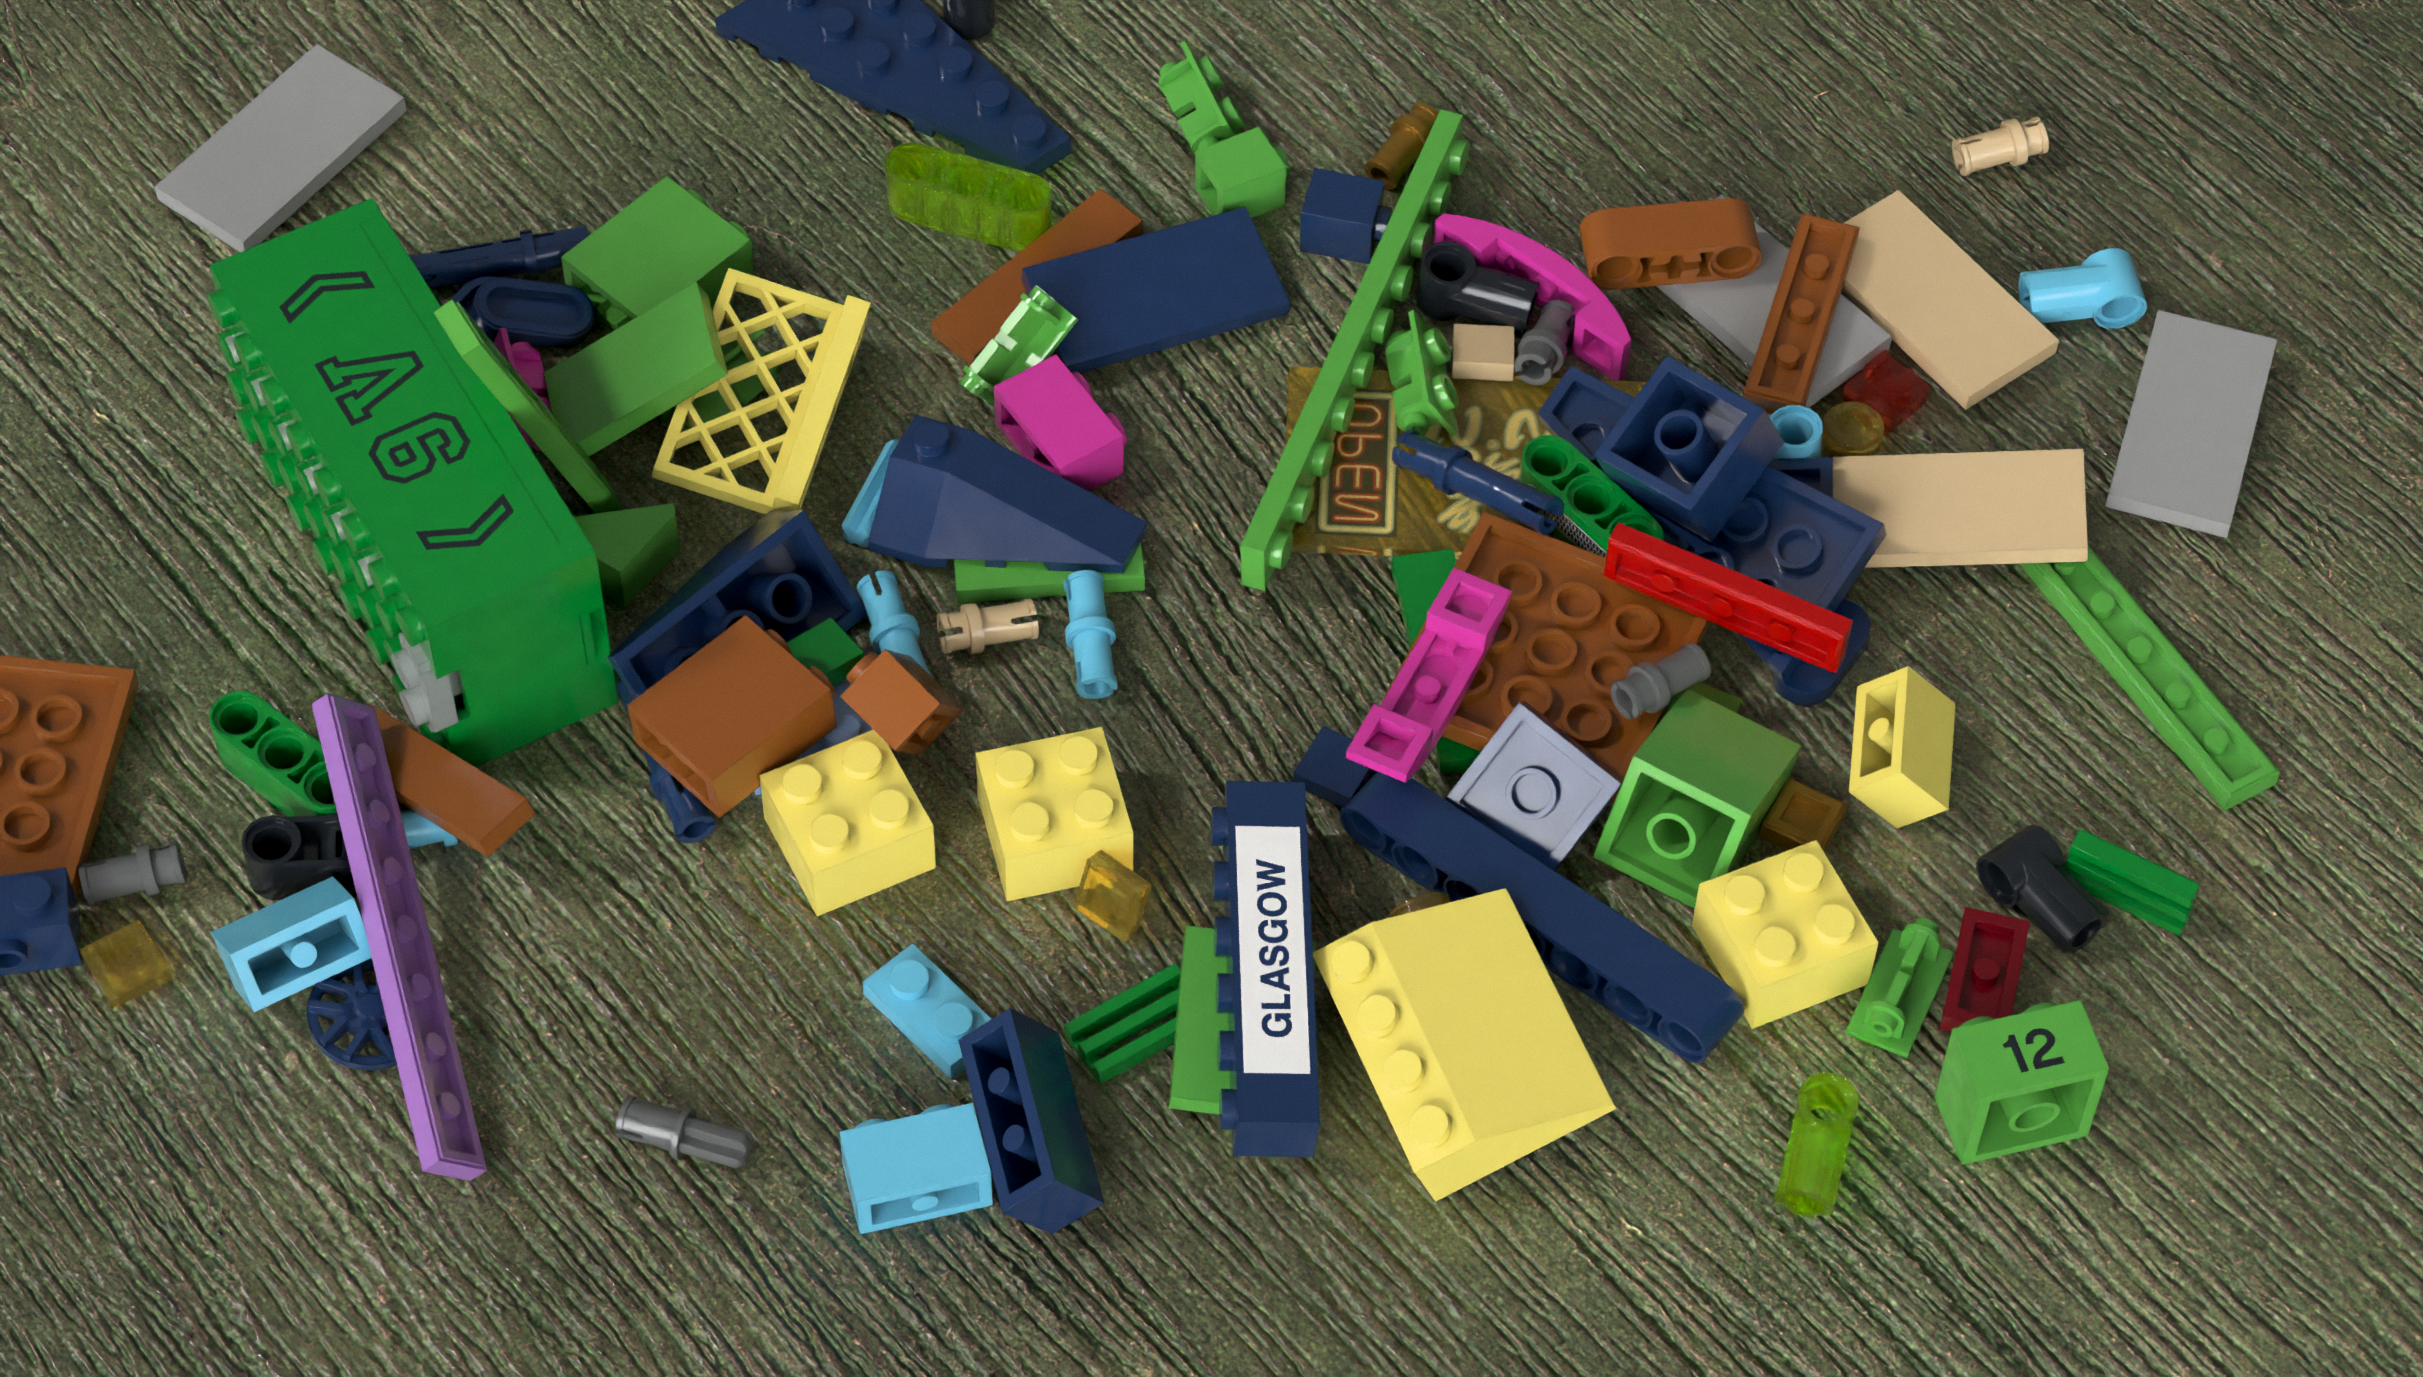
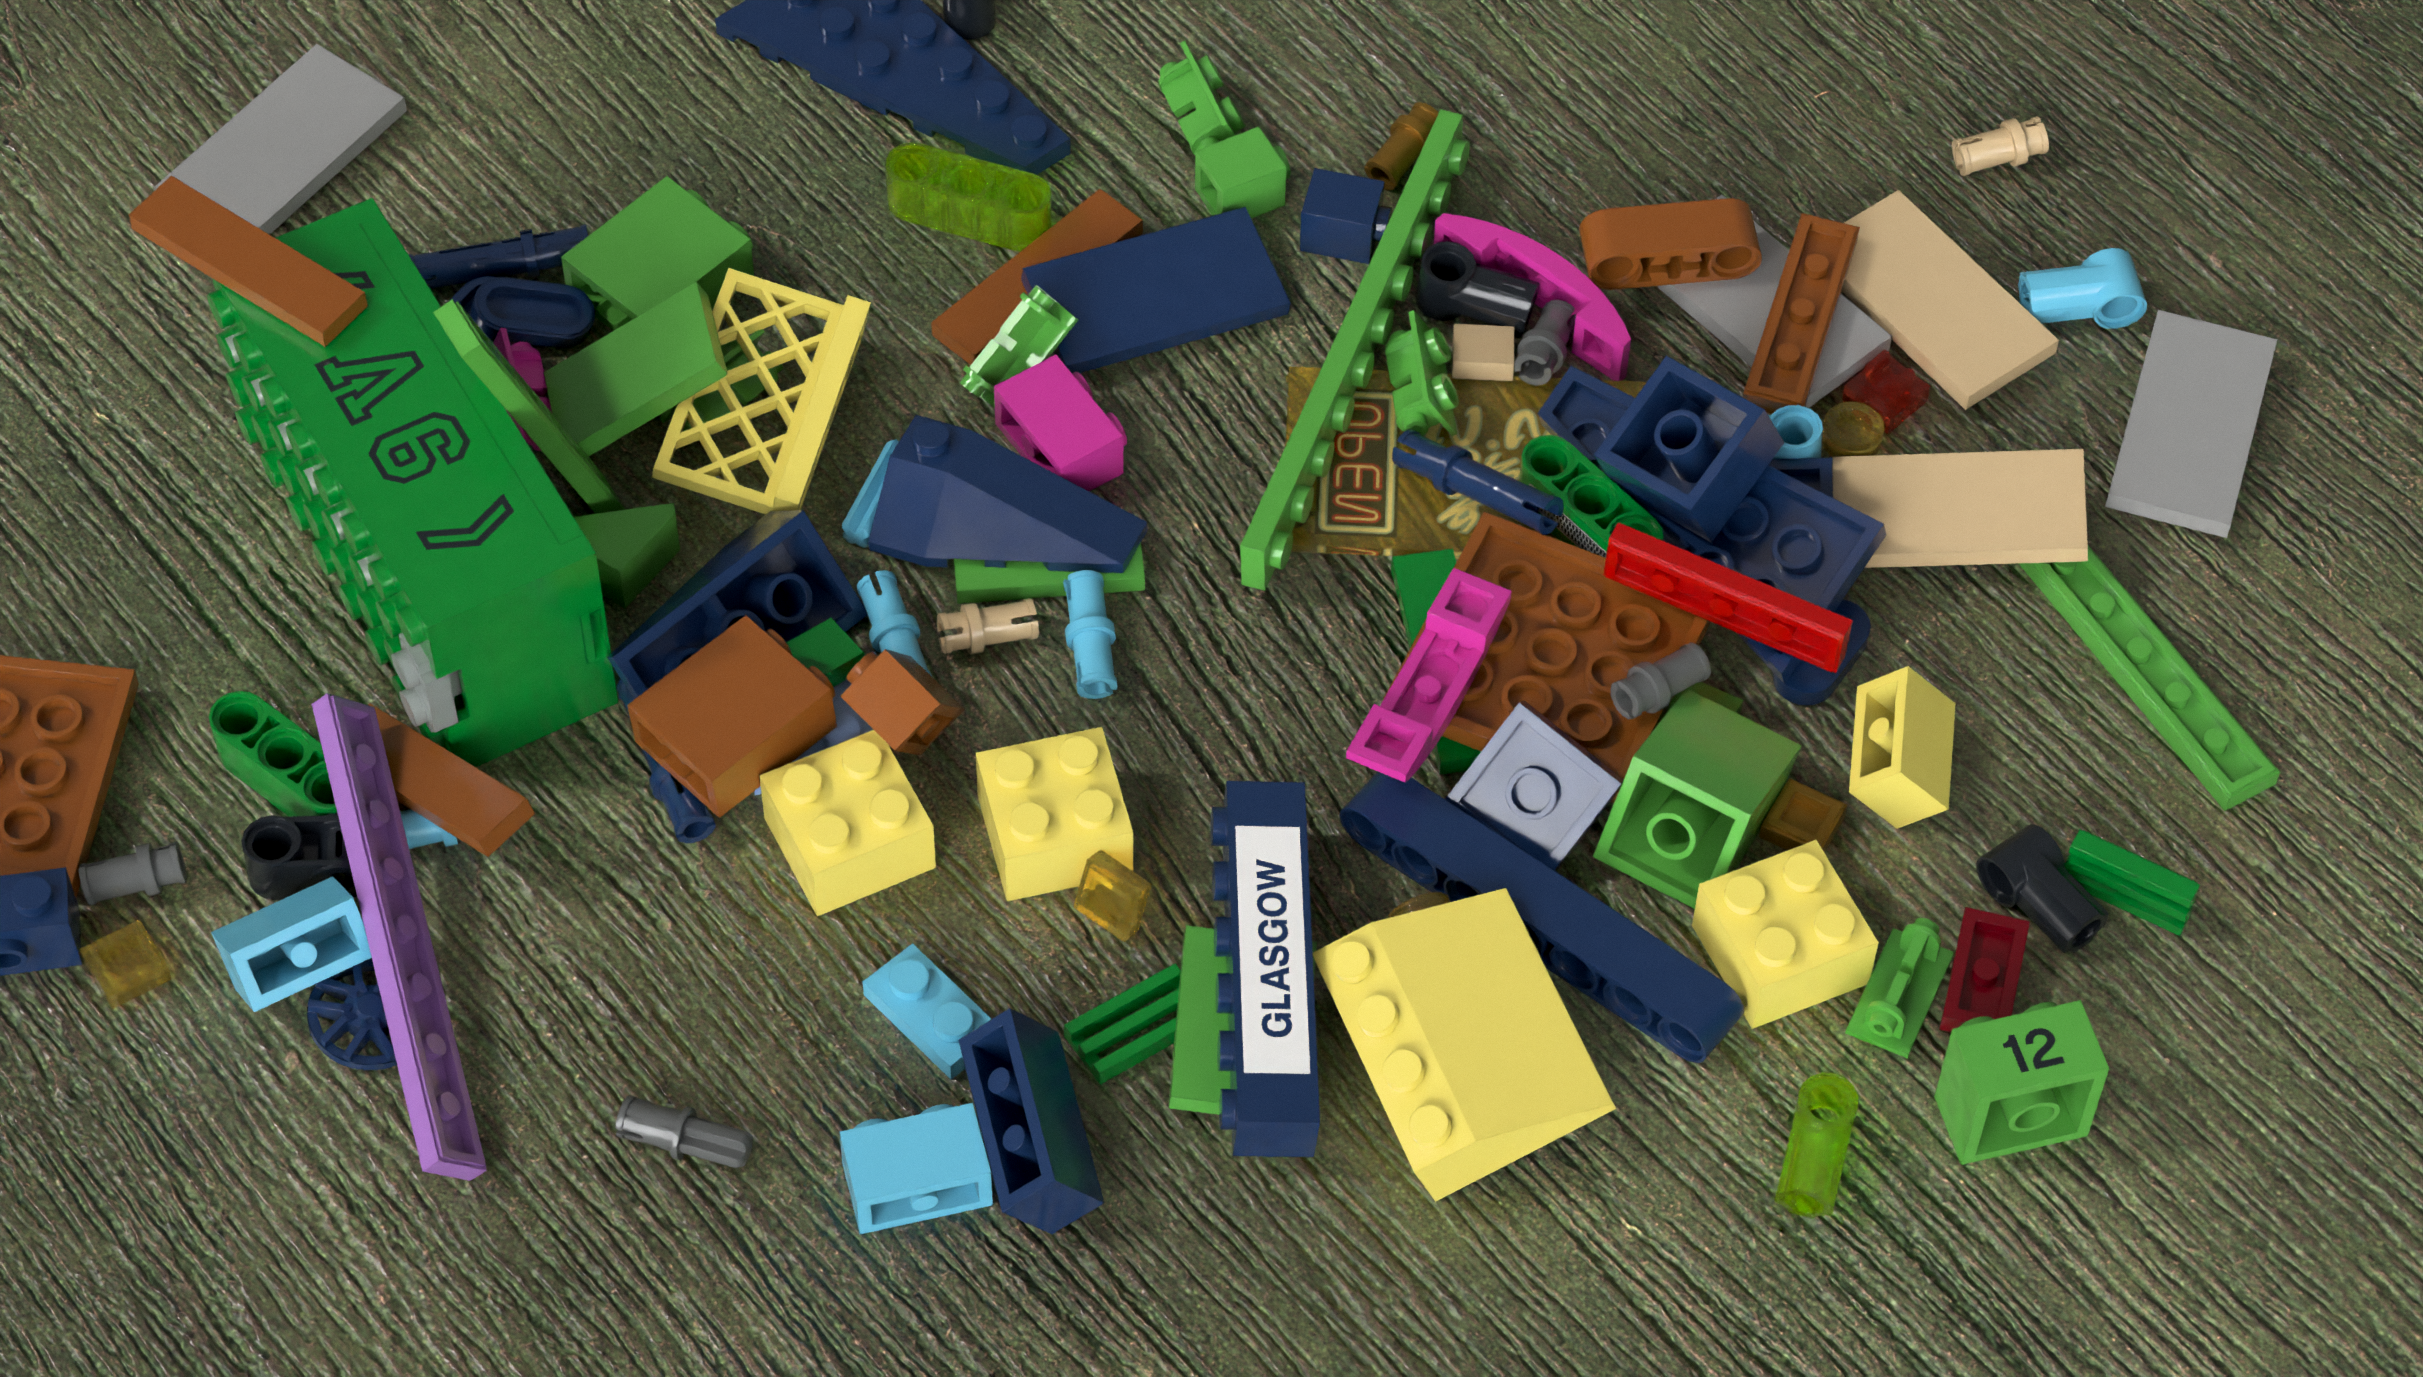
dark blue tile [1293,726,1375,808] -> none
none -> dark orange tile [128,175,368,347]

